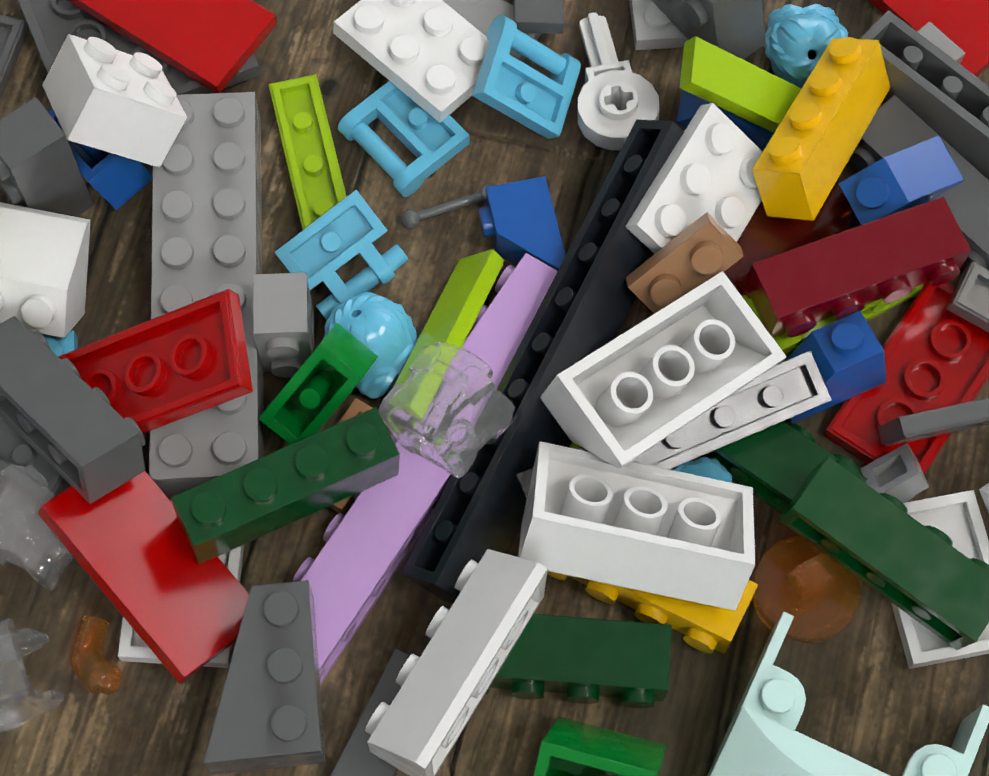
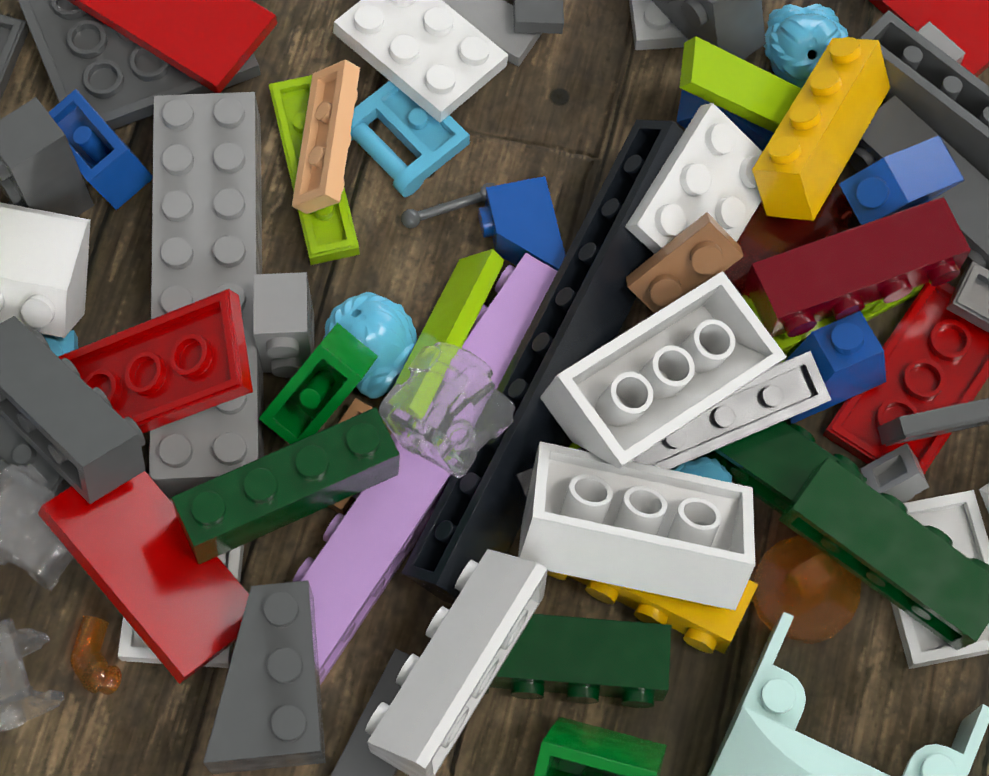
white brick [42,34,187,168] -> none
medium azure plate [275,190,409,320] -> none
medium azure plate [472,15,581,139] -> none
white piece [577,12,659,150] -> none
none -> light nougat plate [292,59,360,214]

